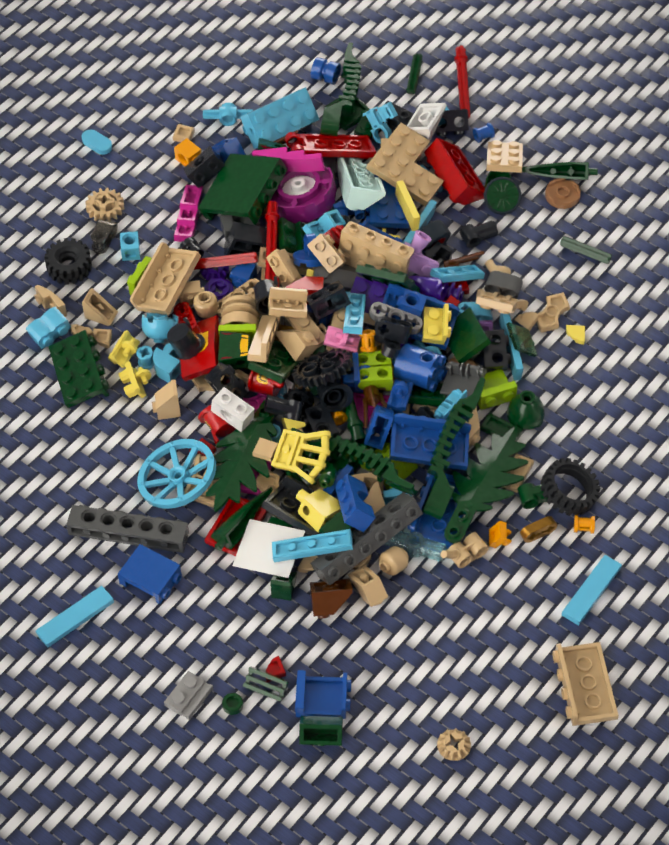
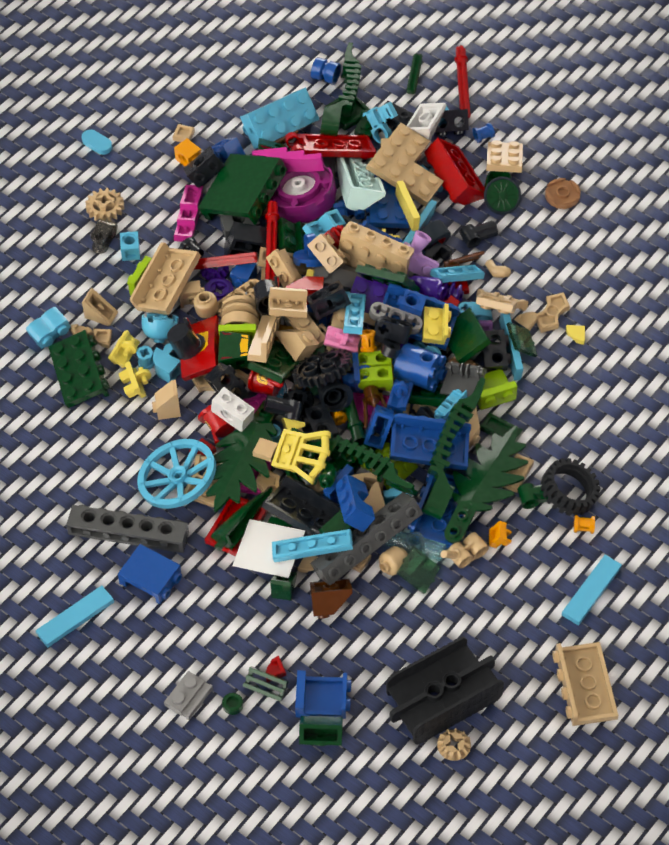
tan slope [34,285,67,317] -> none
black tyre [45,238,92,285] -> none
red beam [173,302,200,334] -> none
medium azure axle [203,103,253,126] -> none
light yellow torso [296,489,341,532] -> none
tan slope [348,565,388,607] -> none
dark grey beam [484,271,523,299] -> none
dark green piece [507,390,544,430] -> none
pearl gold beam [520,516,557,543] -> none
dark green piece [522,162,598,180] -> none
axle [560,236,612,264] -> none
none -> black piece [386,637,504,745]
none -> clear green piece [397,546,440,594]

